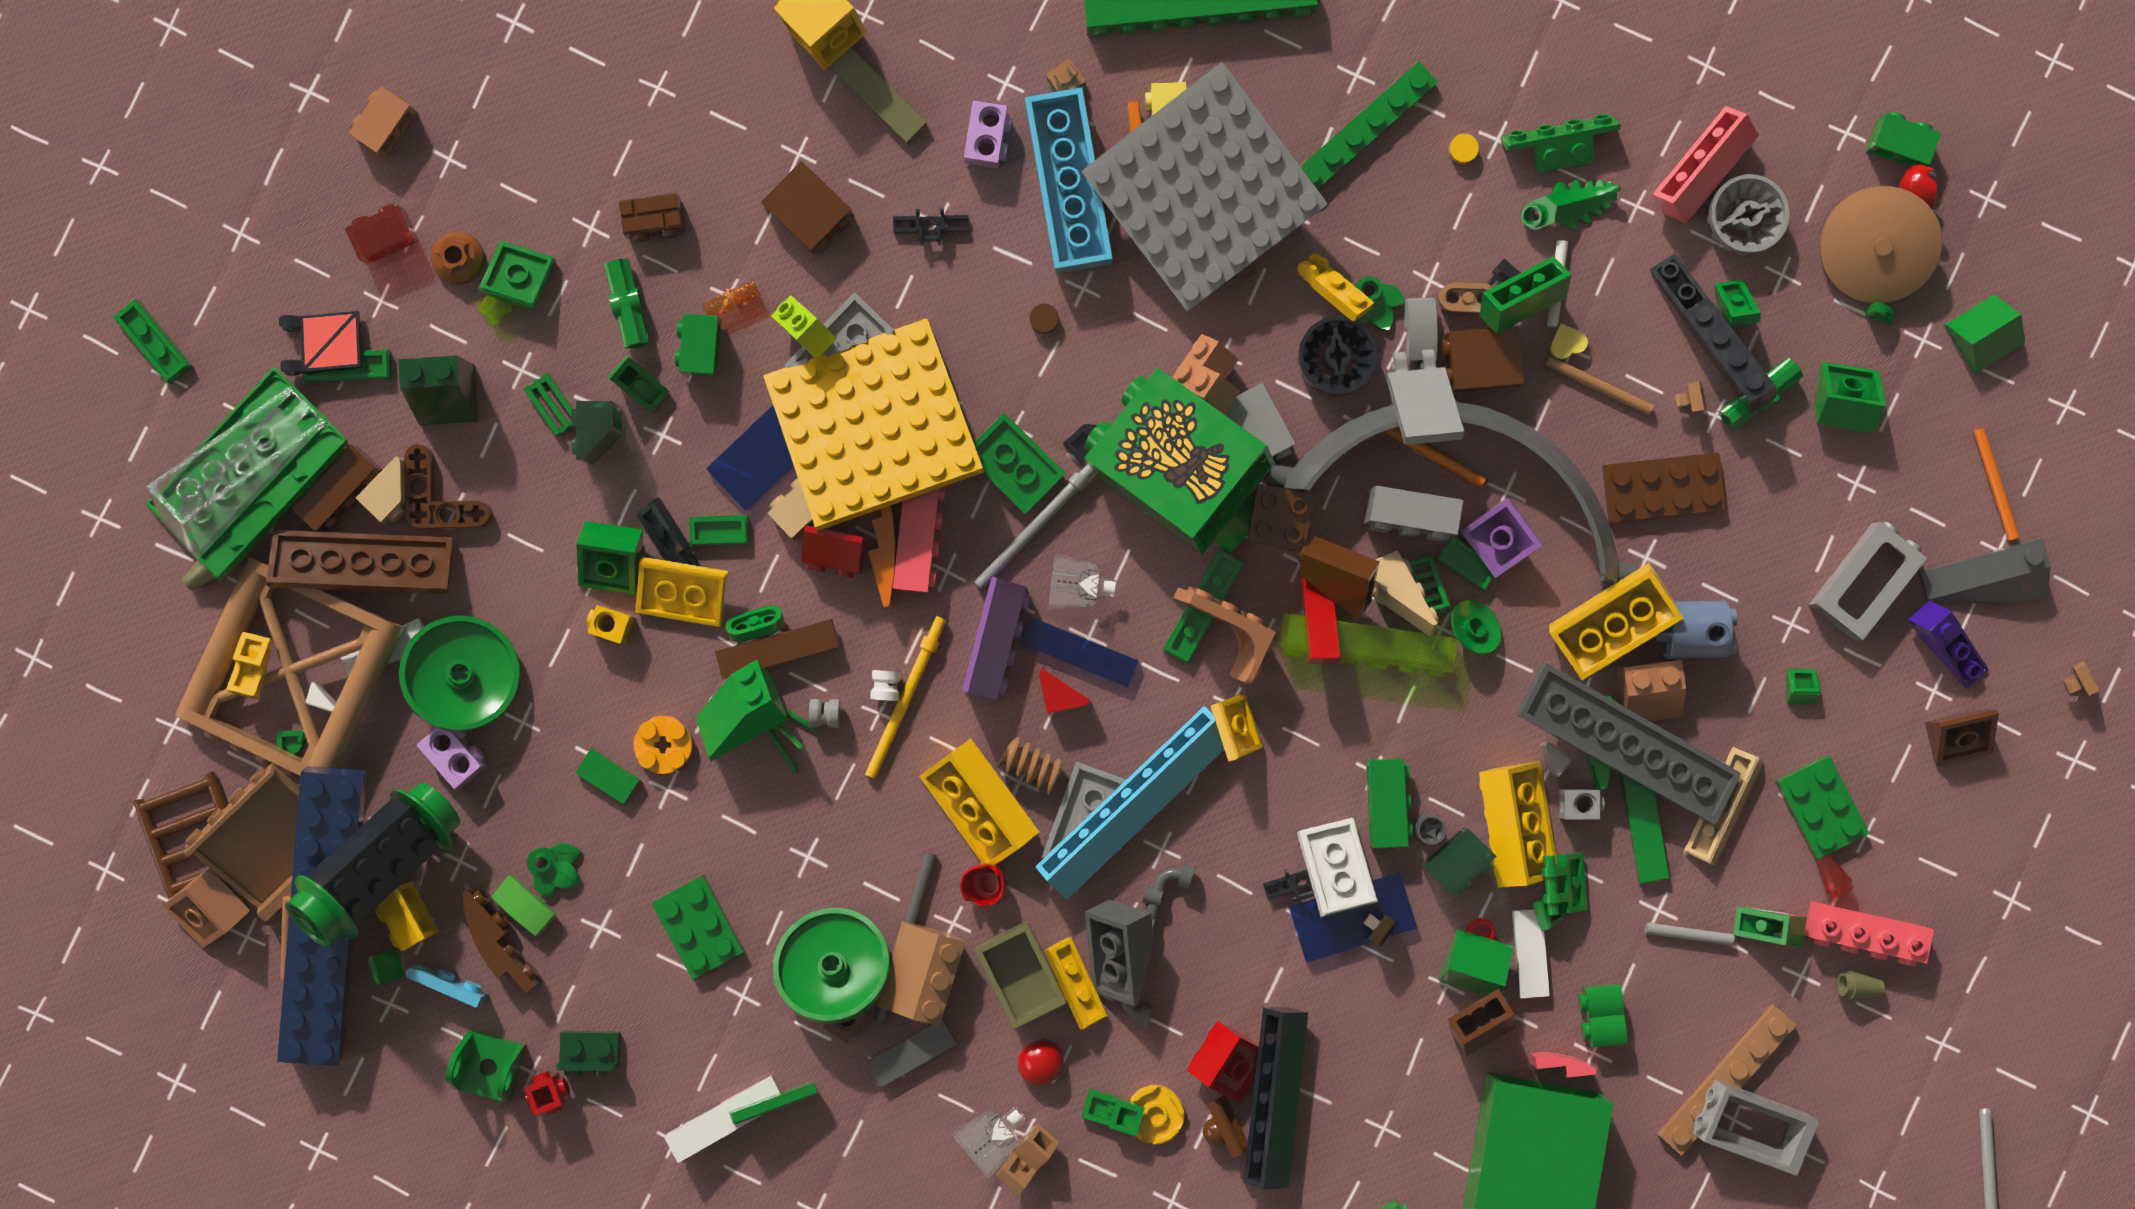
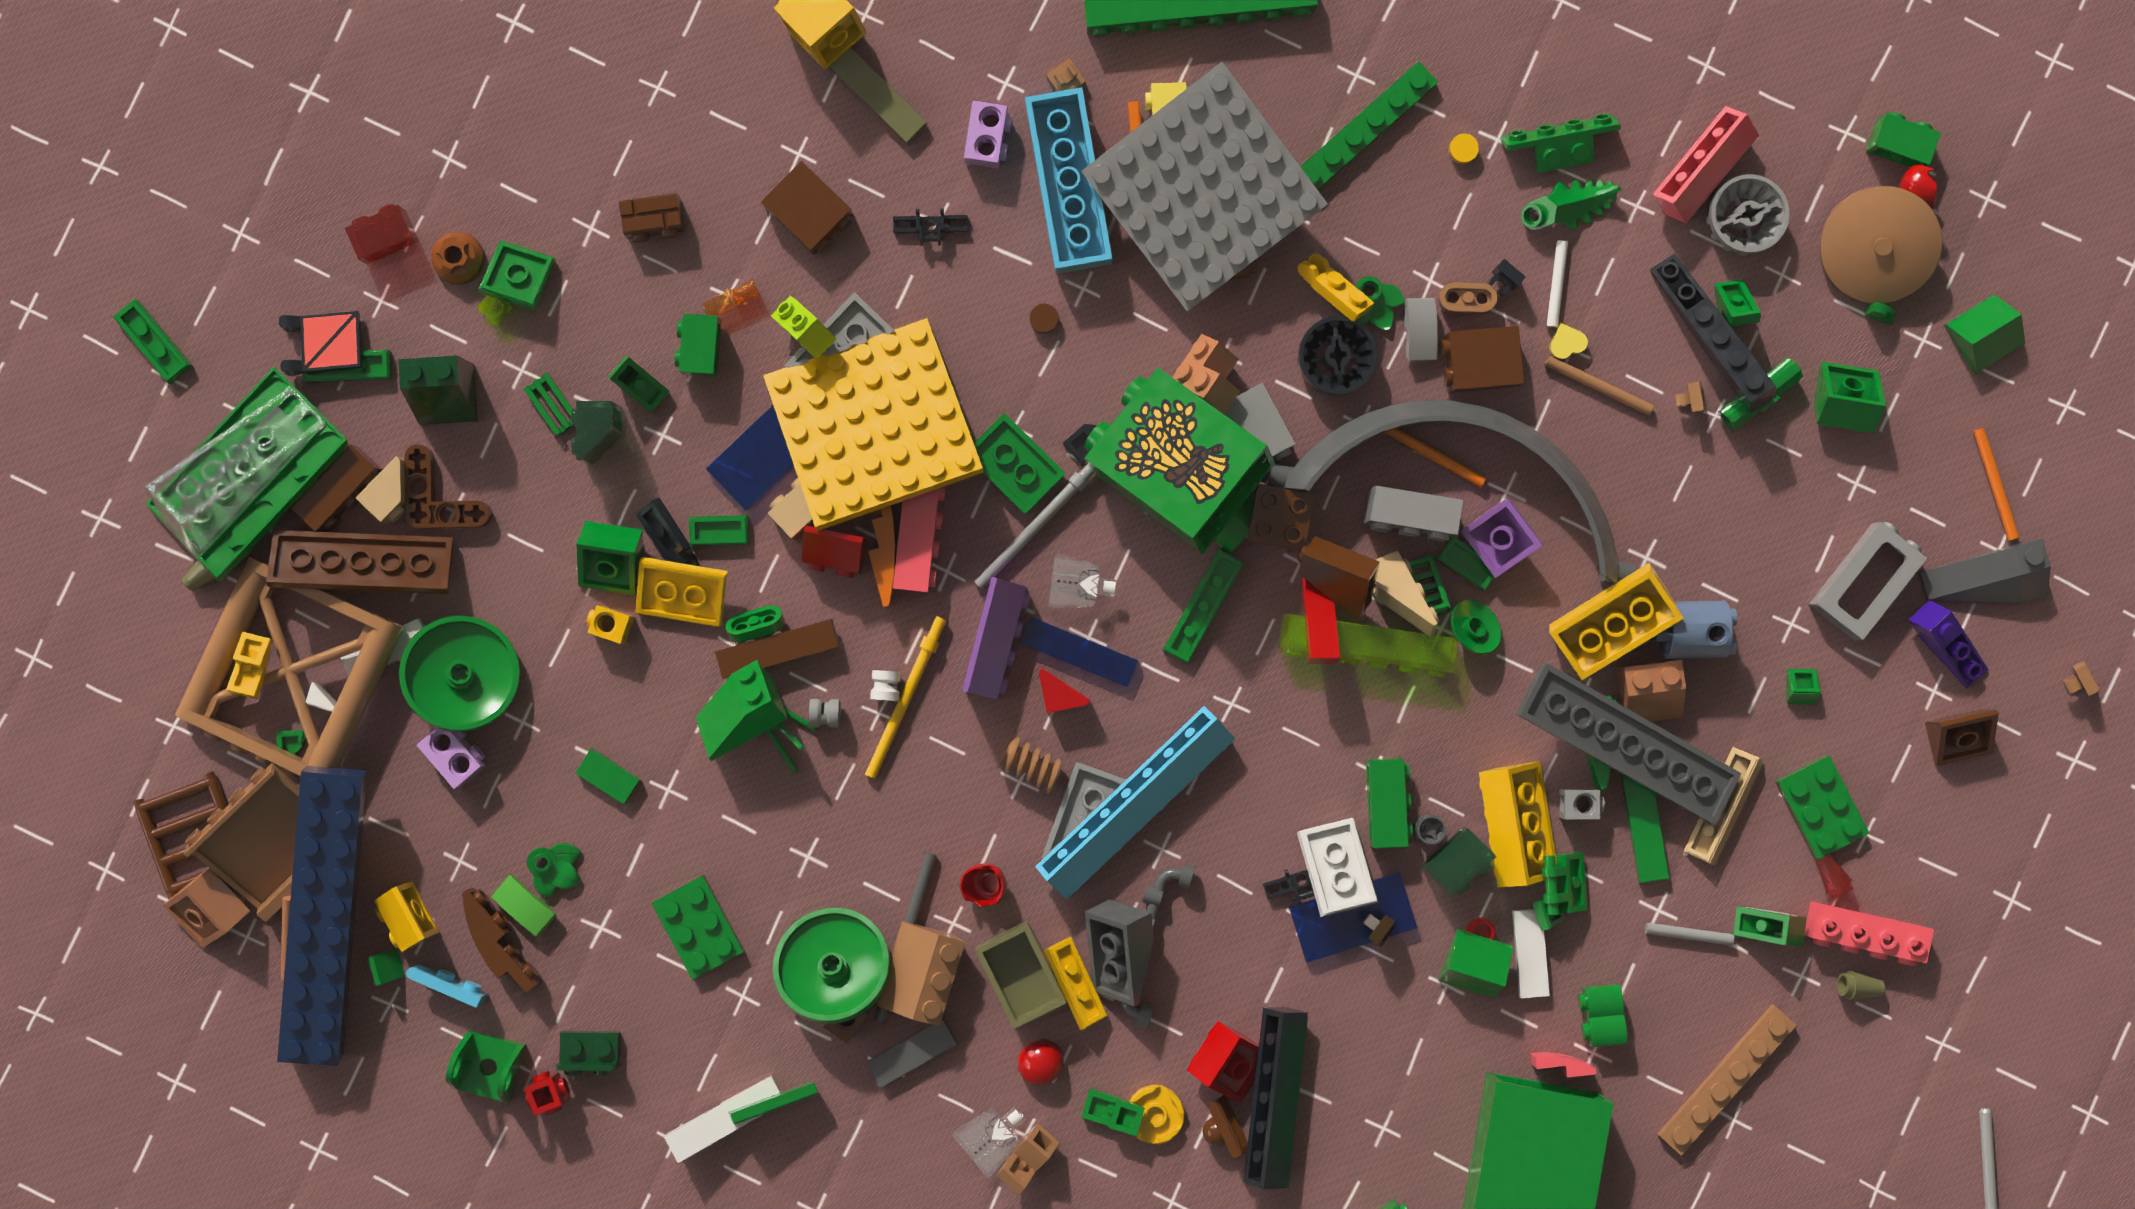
black brick [285,782,460,947] -> none
nougat brick [348,86,417,159] -> none
green piece [604,258,650,349] -> none
light orange plate [634,716,693,774] -> none
yellow slope [919,738,1039,865] -> none
nougat bracket [1173,586,1276,685] -> none
yellow tile [1211,693,1263,762] -> none
light grey tile [1387,349,1464,445] -> none
reddish brown brick [1448,989,1516,1057] -> none
green brick [1479,256,1572,334] -> none
light grey slope [1540,742,1572,777] -> none
reddish brown plate [1602,453,1726,523] -> none
light grey piece [1693,1079,1819,1176] -> none

